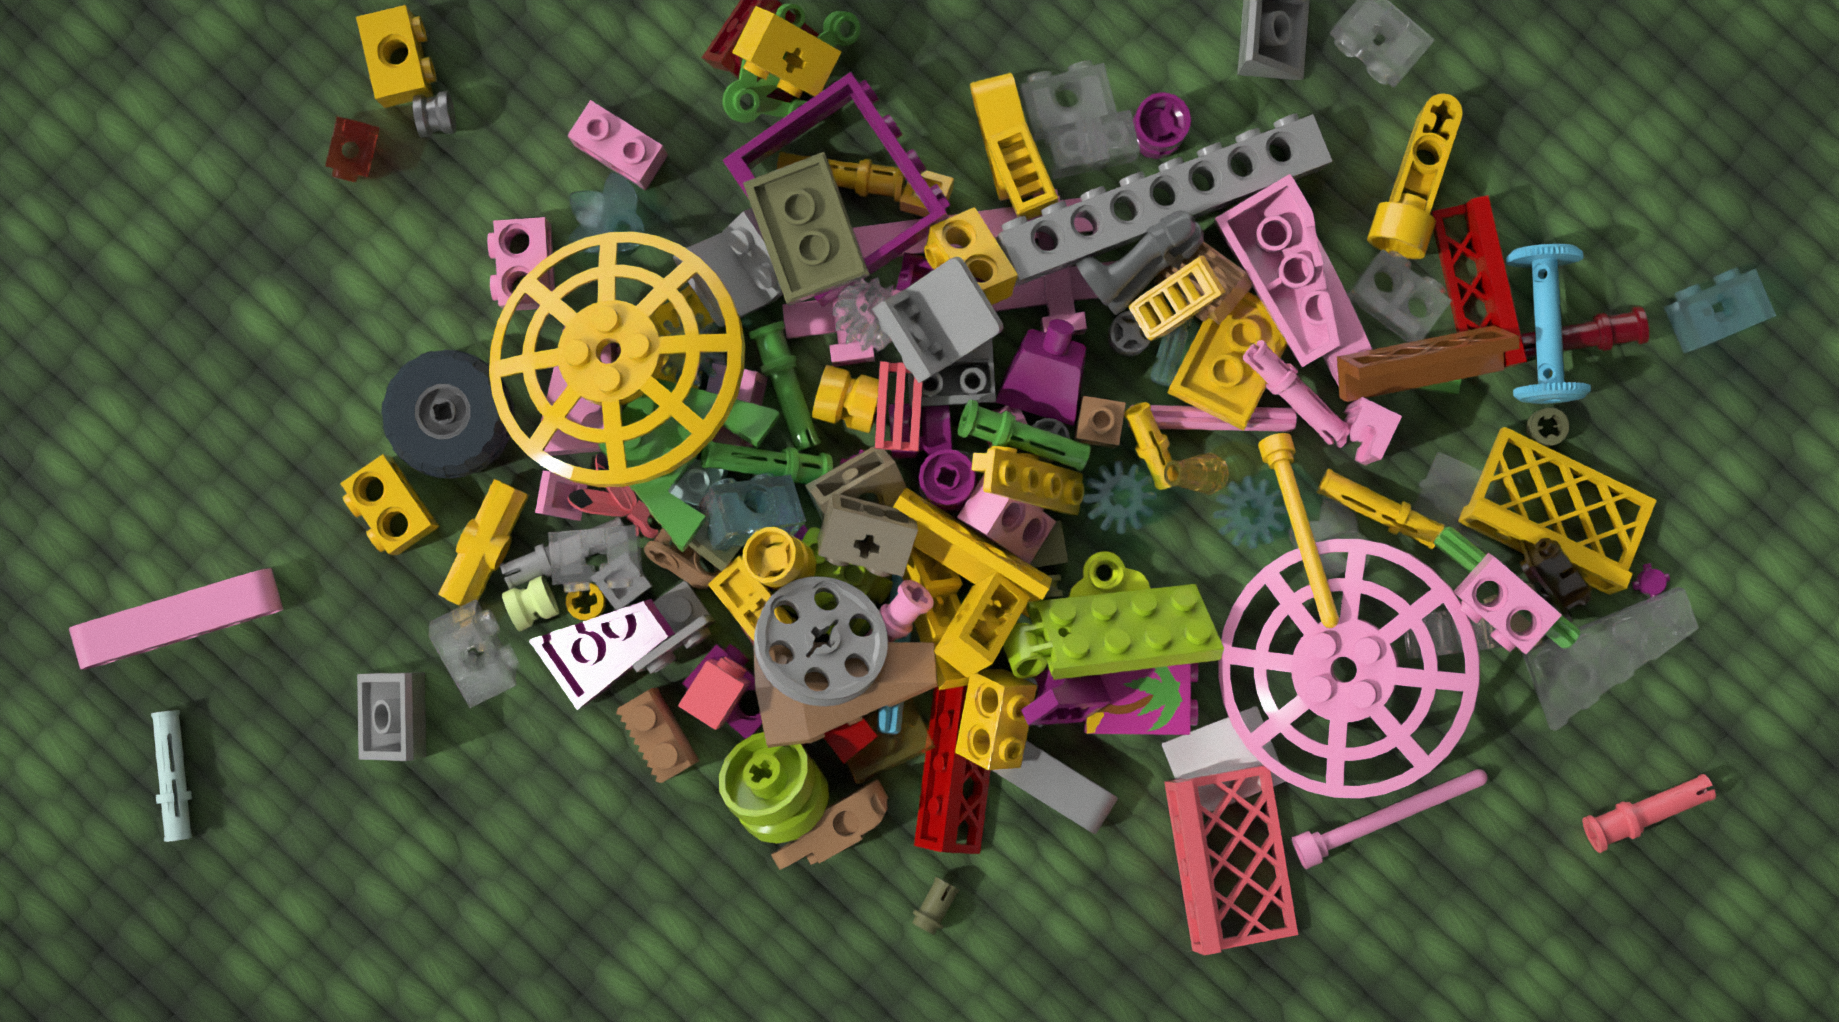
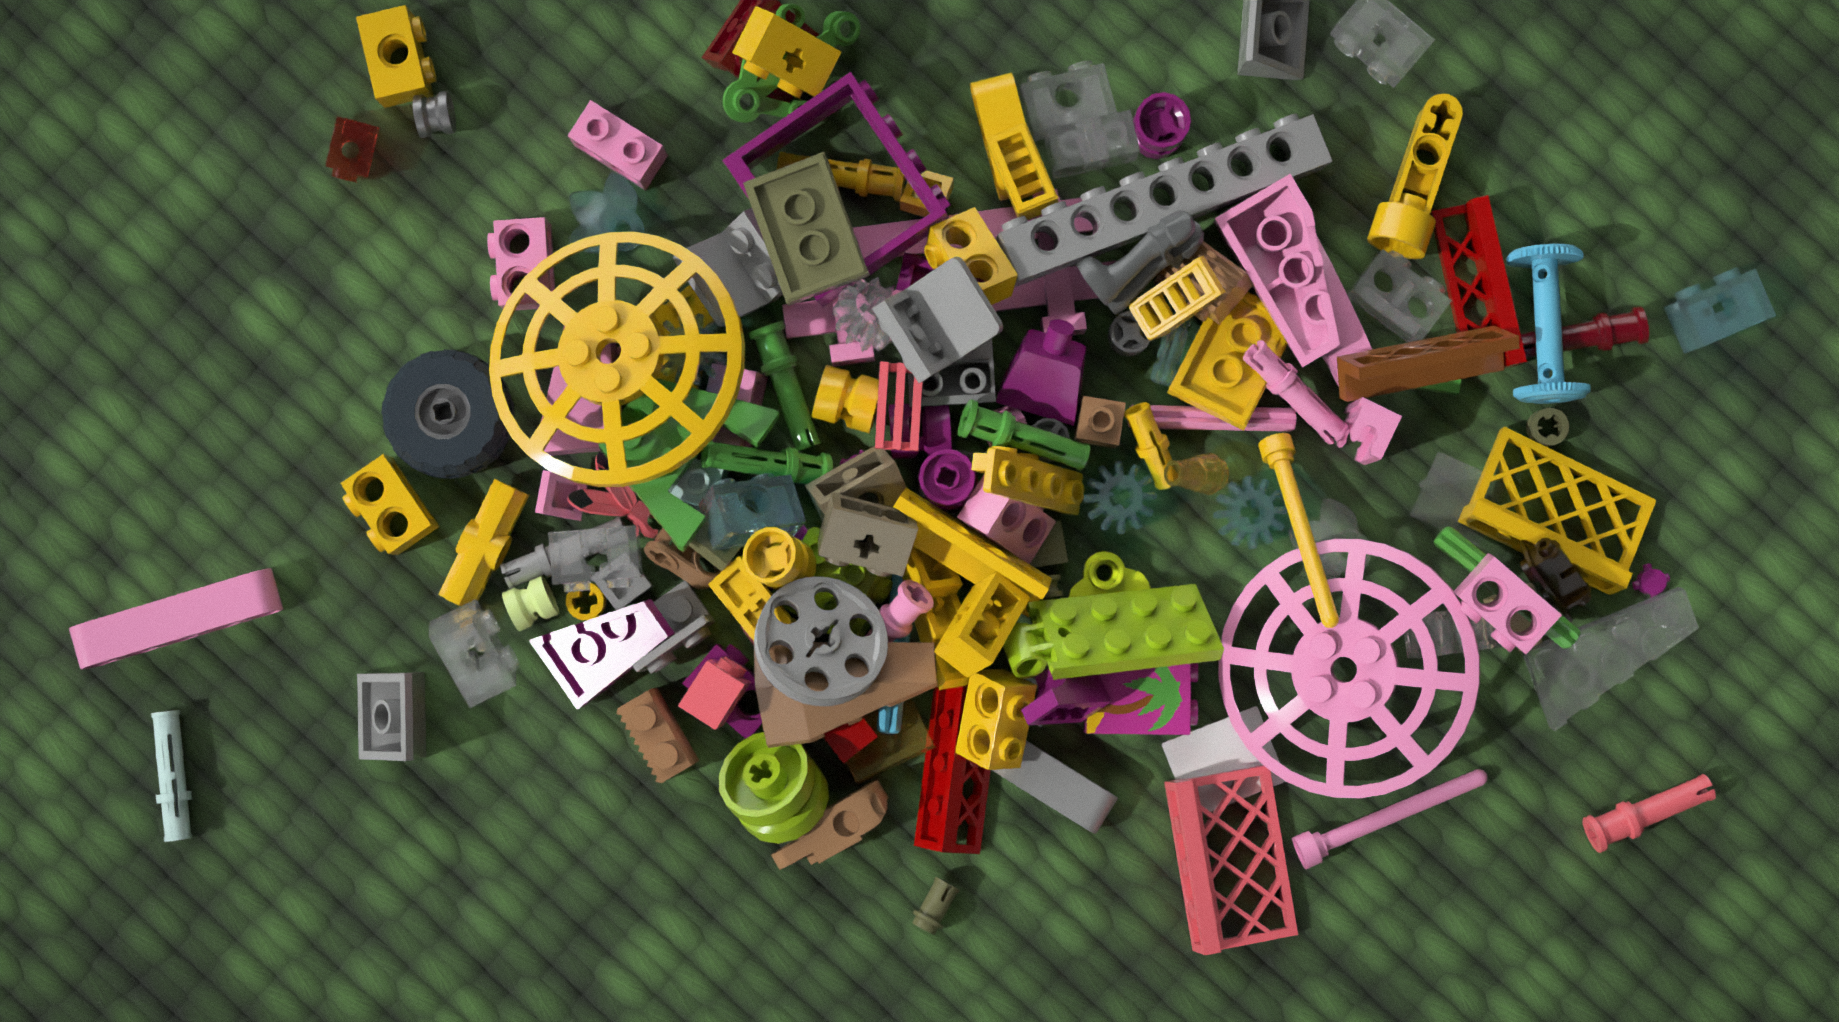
yellow pin [1316,468,1445,549] -> none

